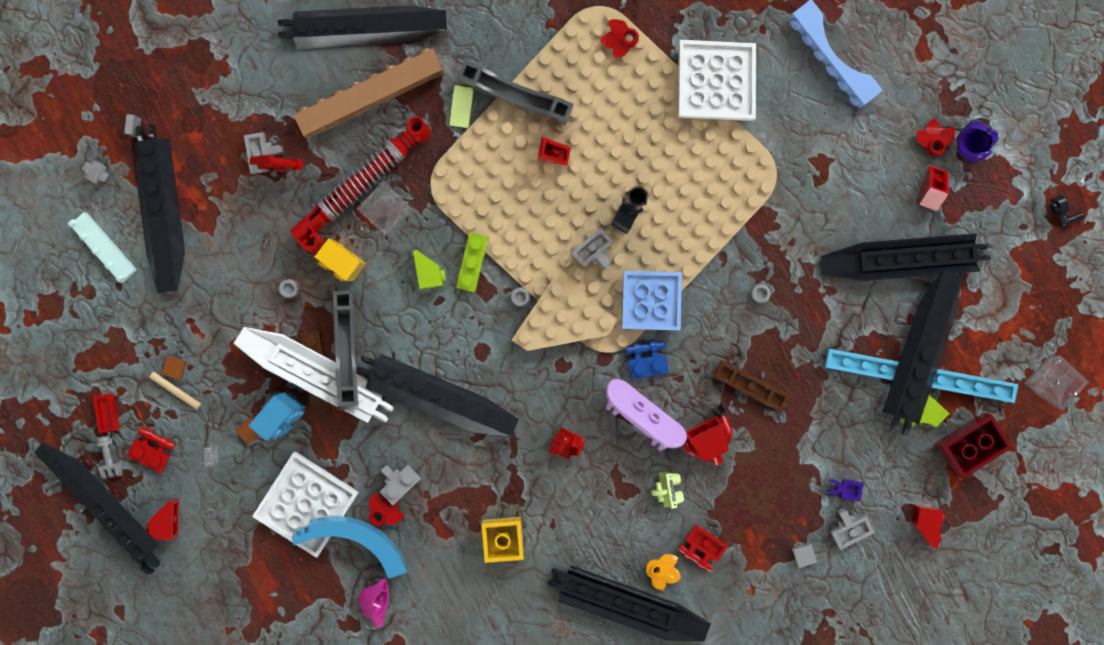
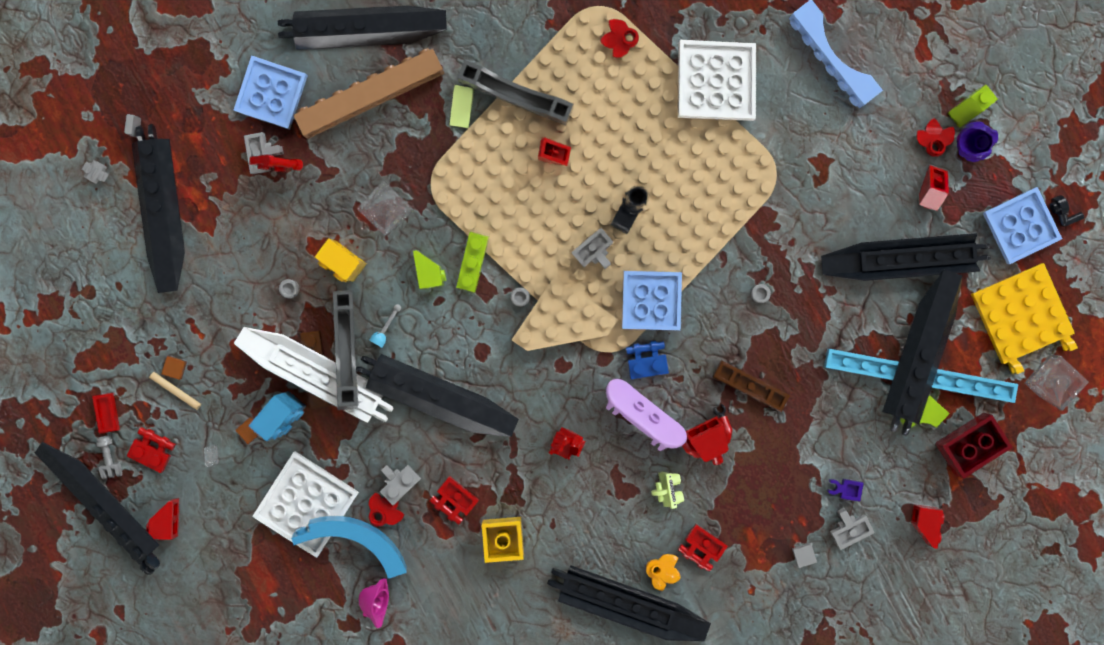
light aqua hinge [67,212,137,283] -> none
red piece [290,116,431,256] -> none
none -> light blue plate [234,56,308,130]
none -> hinge [369,304,401,348]
none -> red plate [429,476,479,525]
none -> lime slope [948,84,998,128]
none -> yellow plate [971,263,1078,374]
none -> light blue plate [983,187,1062,264]

